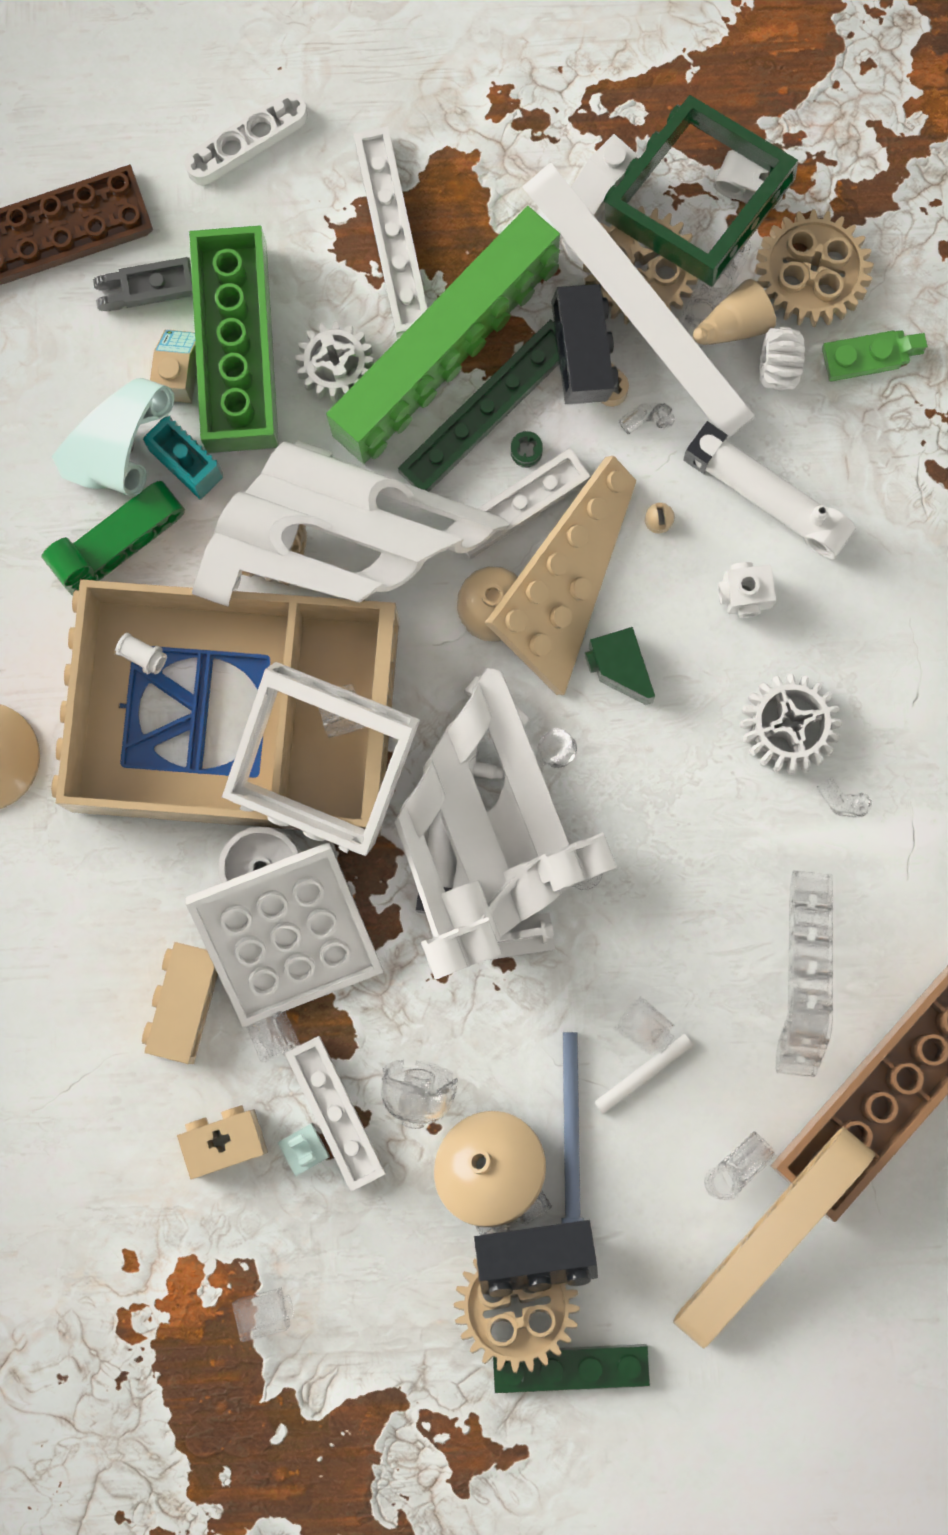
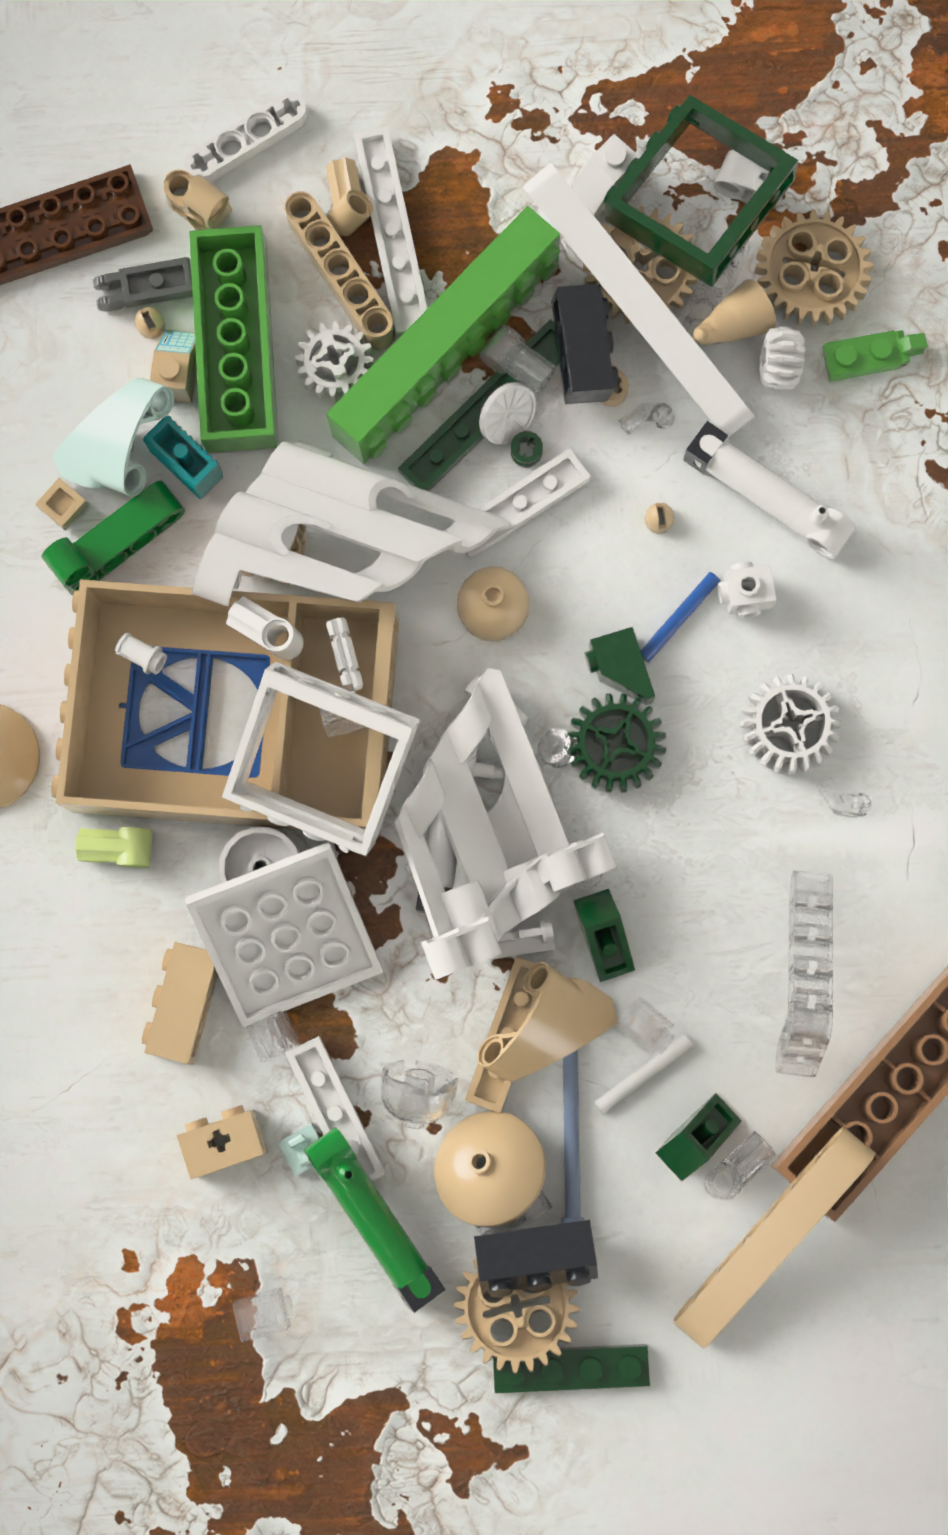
tan wing [485,456,637,695] -> none
none -> tan plate [35,478,89,530]
none -> yellowish green piece [75,827,153,868]
none -> tan hinge [135,307,165,339]
none -> tan piece [163,169,232,230]
none -> white piece [226,596,304,660]
none -> tan beam [284,191,395,350]
none -> green piece [303,1127,446,1313]
none -> tan piece [326,157,373,236]
none -> white axle [327,617,363,692]
none -> tan plate [465,957,537,1113]
none -> tan panel [477,962,618,1081]
none -> clear piece [479,324,556,394]
none -> white wheel [479,382,536,445]
none -> dark green gear [566,693,666,793]
none -> dark green slope [573,888,635,982]
none -> blue bar [640,572,720,663]
none -> dark green slope [655,1093,742,1182]

